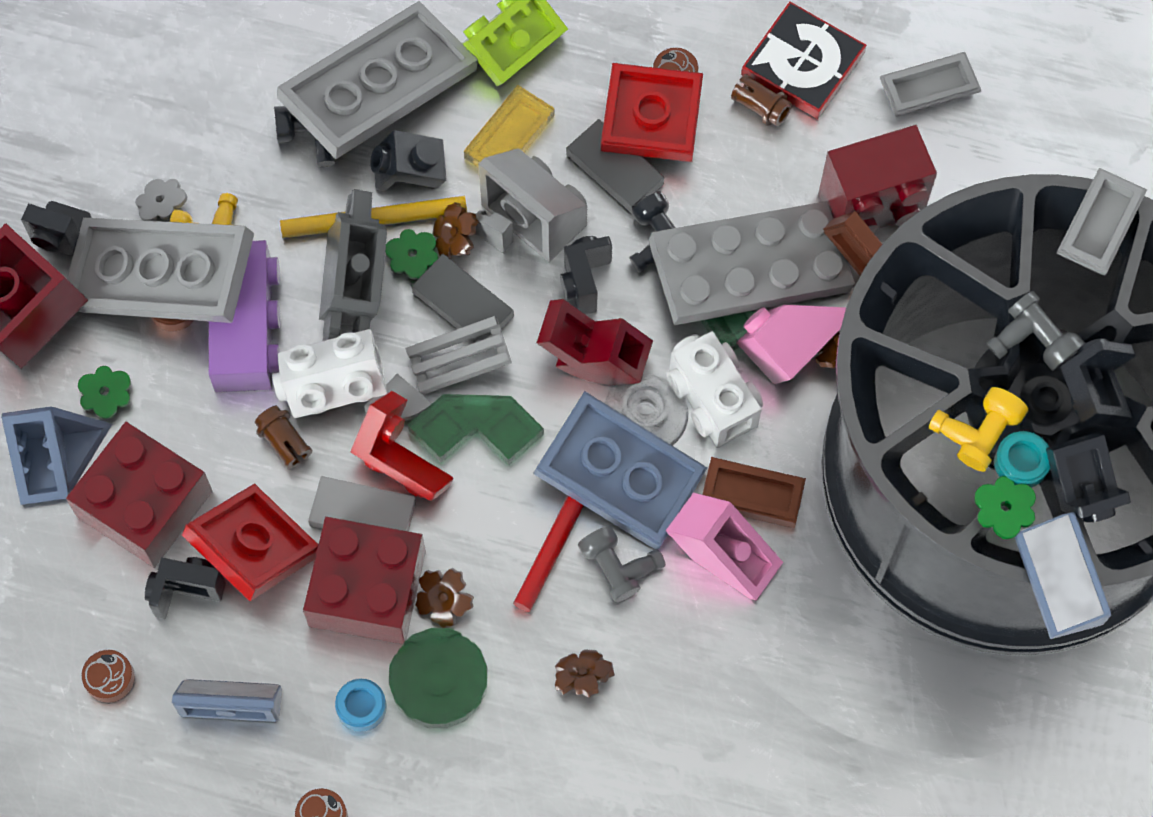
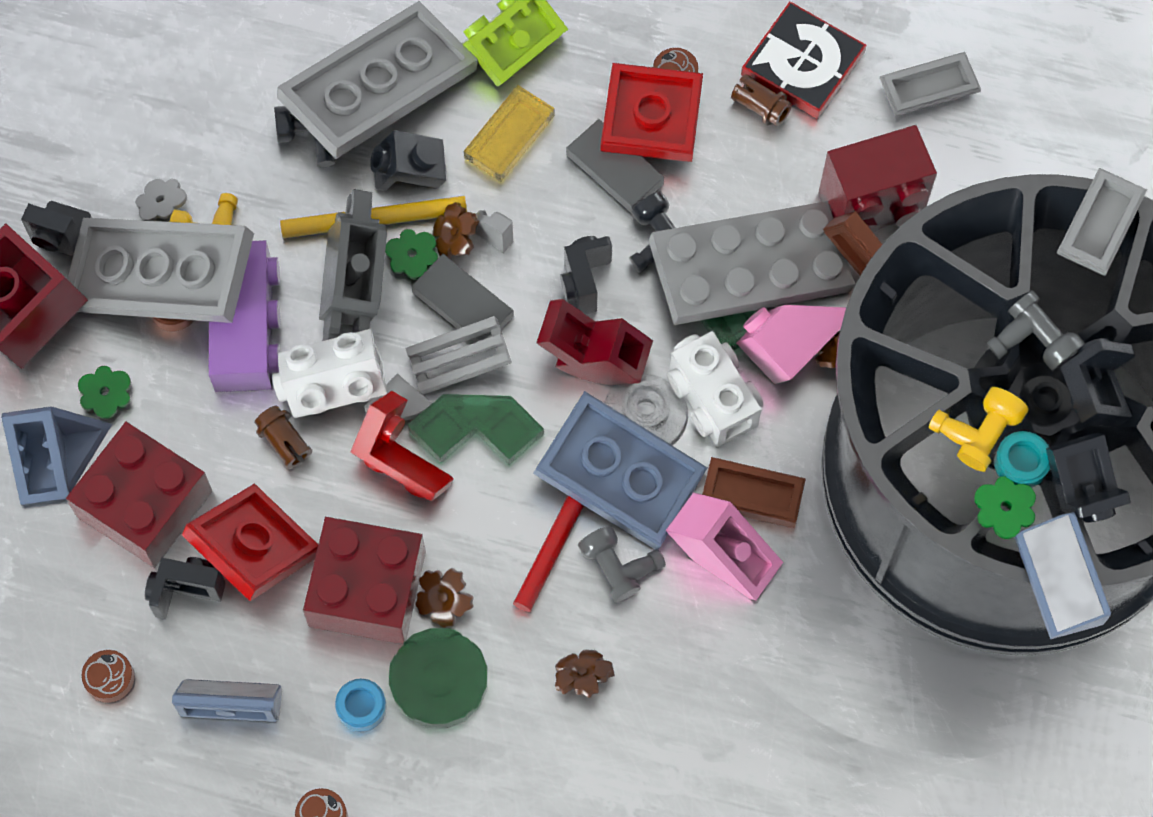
light grey tile [308,476,416,531] -> none
light grey slope [478,148,587,262] -> none

